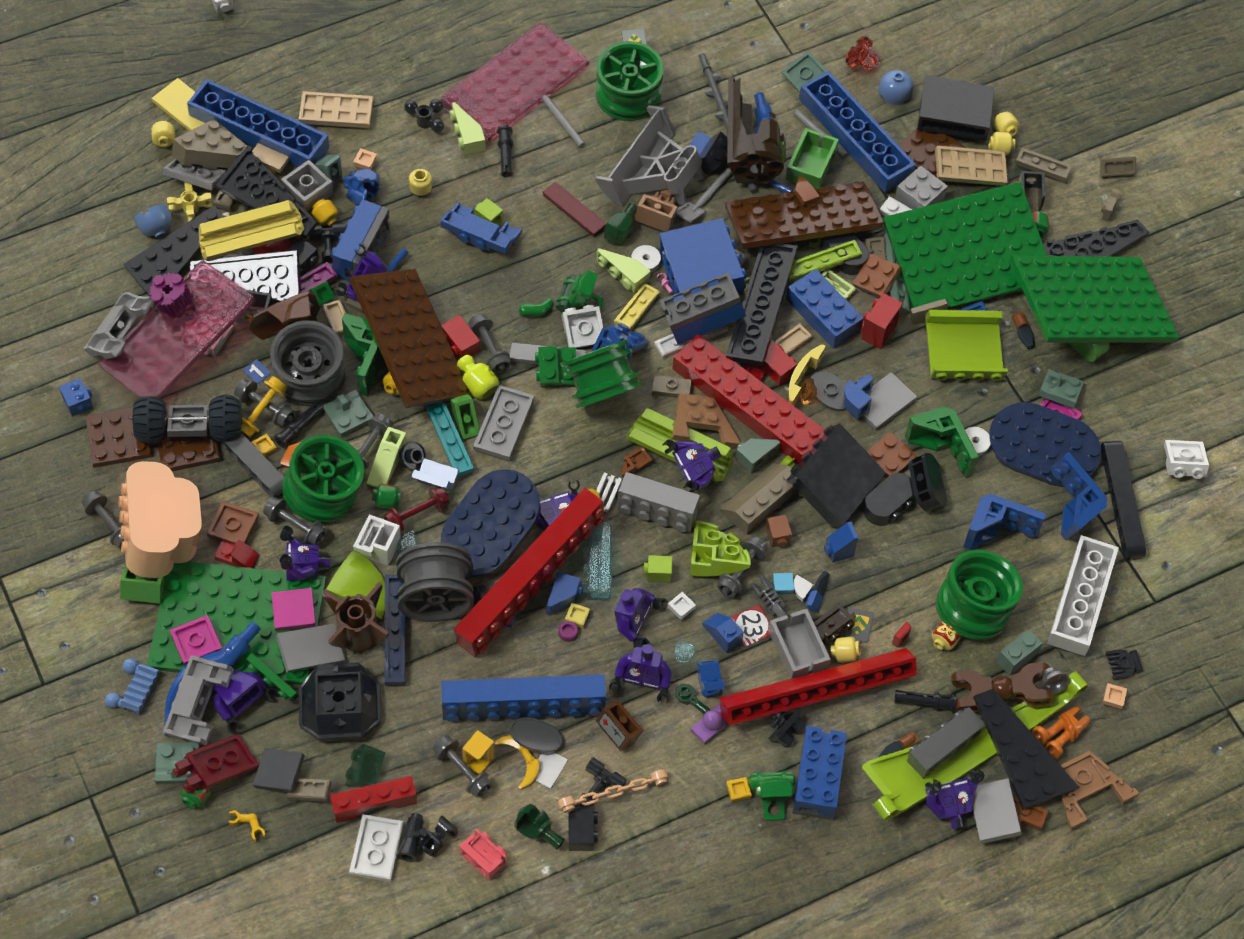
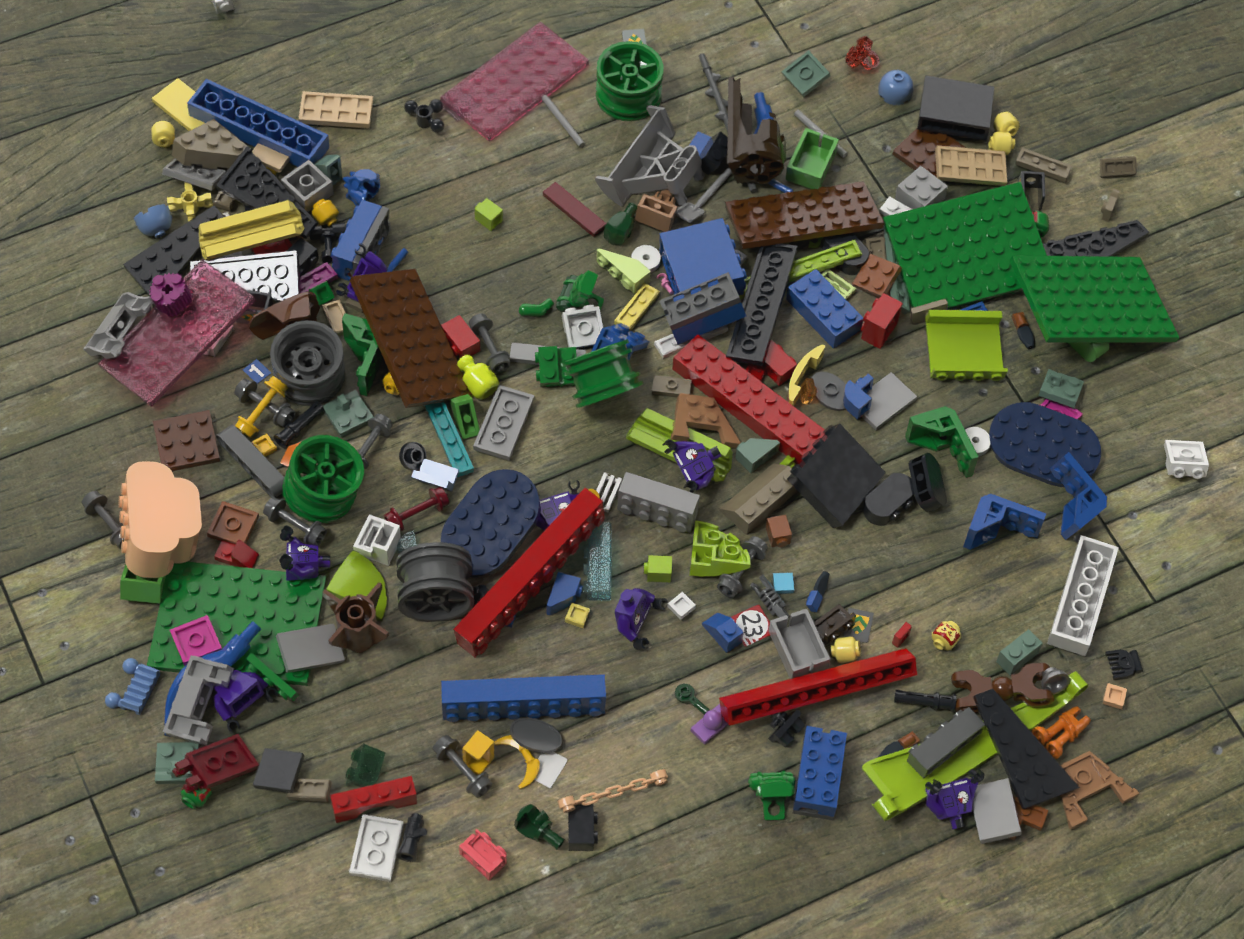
blue head [59,378,93,416] -> none
reddish brown plate [85,407,151,468] -> none
black plate [132,395,243,444] -> none
yellow arm [228,810,266,842] -> none
dark pink tile [272,588,316,632] -> none
black piece [299,662,381,742] -> none
light nougat plate [353,148,377,170] -> none
yellowish green slope [367,427,407,488] -> none
green head [372,484,401,510] -> none
dark blue plate [384,575,405,686] -> none
light yellow head [409,169,432,196] -> none
black leg [418,815,458,857] -> none
blue bracket [441,201,522,254] -> none
yellowish green slope [450,102,485,155] -> none
black pin [497,125,513,177] -> none
magenta tile [558,621,578,642] -> none
black bar [579,757,627,805] -> none
reddish brown brick [596,700,644,751] -> none
dark purple torso [609,644,671,703] -> none
dark orange slope [621,446,653,477] -> none
clear light blue tile [674,641,694,662] -> none
blue brick [696,659,725,696] -> none
yellow tile [726,777,752,803] -> none
tan tile [774,324,812,355] -> none
dark orange slope [793,176,820,206] -> none
white tile [794,575,814,602] -> none
blue brick [799,71,916,193] -> none
blue slope [824,522,858,563] -> none
dark orange plate [867,432,917,478] -> none
green wheel [935,550,1023,640] -> none
black beam [1101,441,1146,559] -> none

